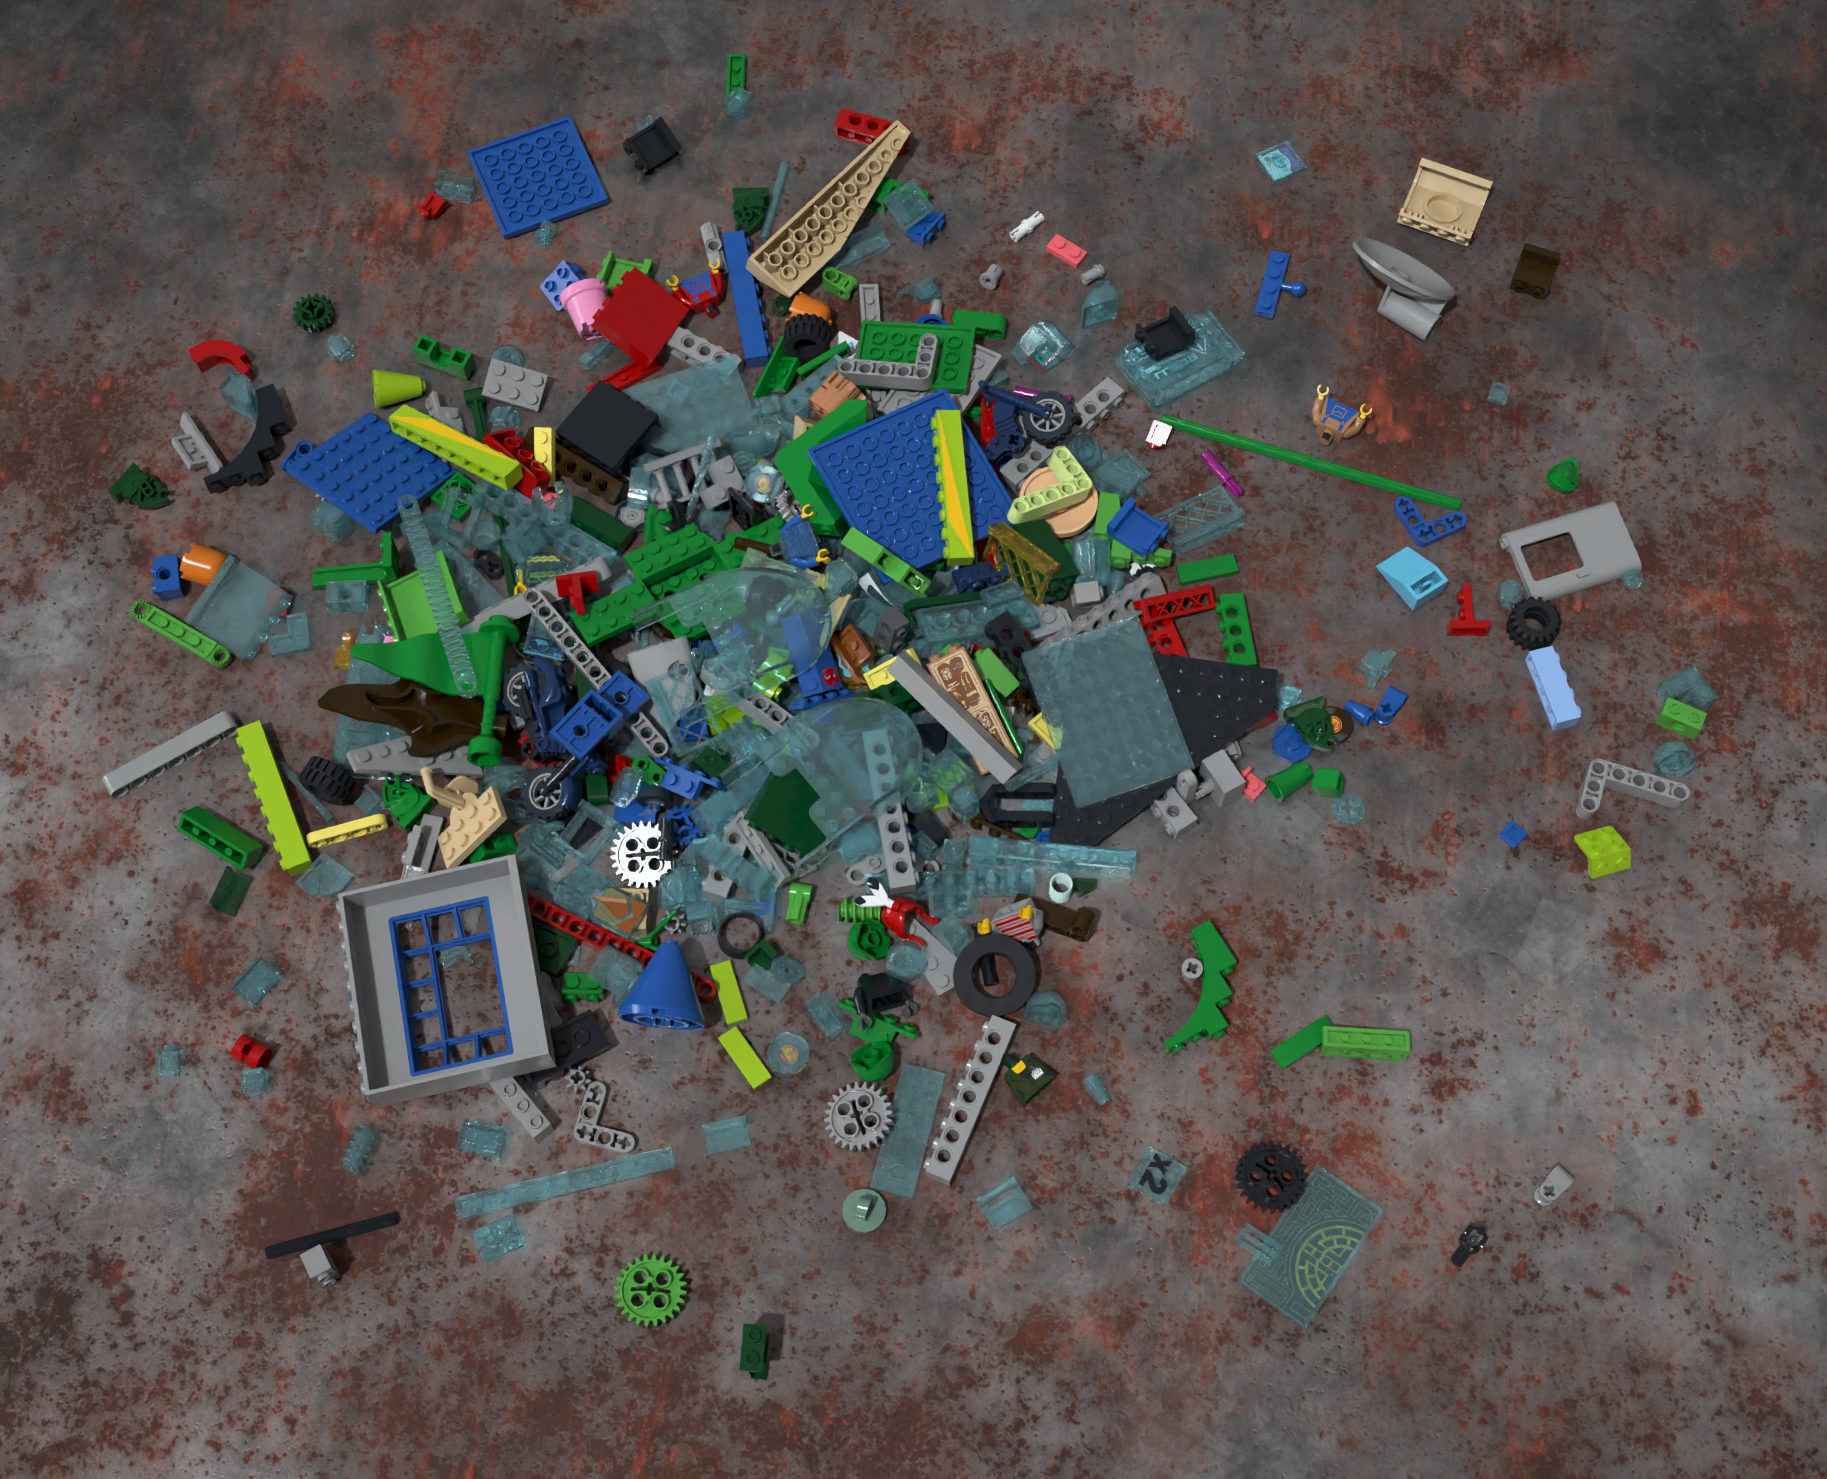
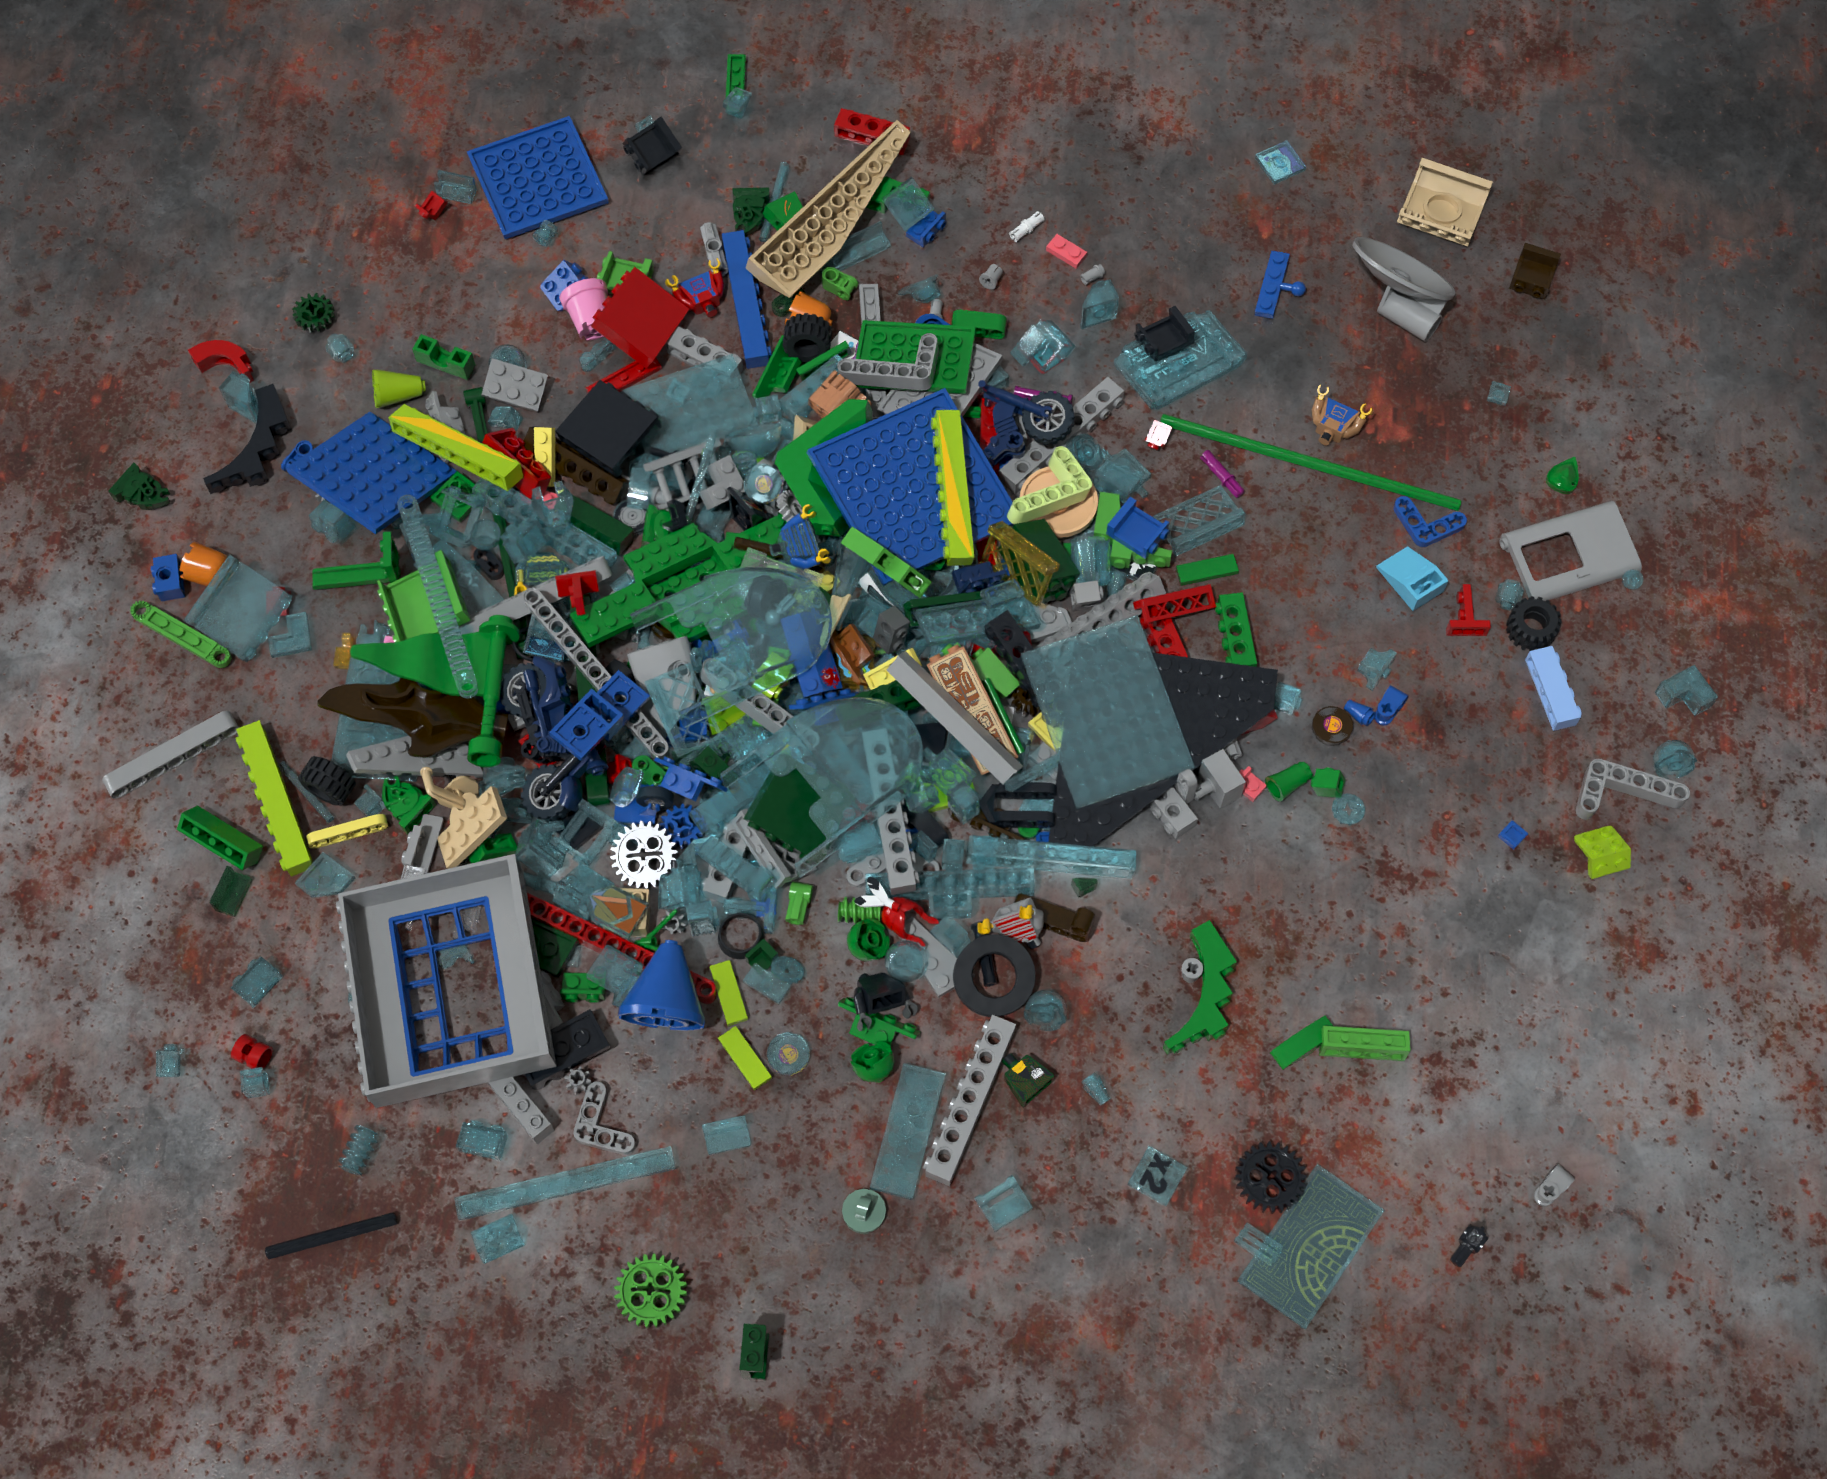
light grey bracket [171,412,223,474] -> none
light grey brick [300,1244,341,1288] -> none
clear light blue brick [325,580,370,613] -> none
black pin [658,818,675,862] -> none
clear light blue brick [804,992,845,1043] -> none
light grey gear [824,1082,895,1153] -> none
clear light blue slope [825,557,857,606] -> none
light aqua piece [1049,873,1073,903] -> none
blue tile [1272,724,1313,763] -> none
dark green piece [1283,696,1338,753] -> none
bright green brick [1655,697,1707,740] -> none
none -> green torso [763,191,803,231]

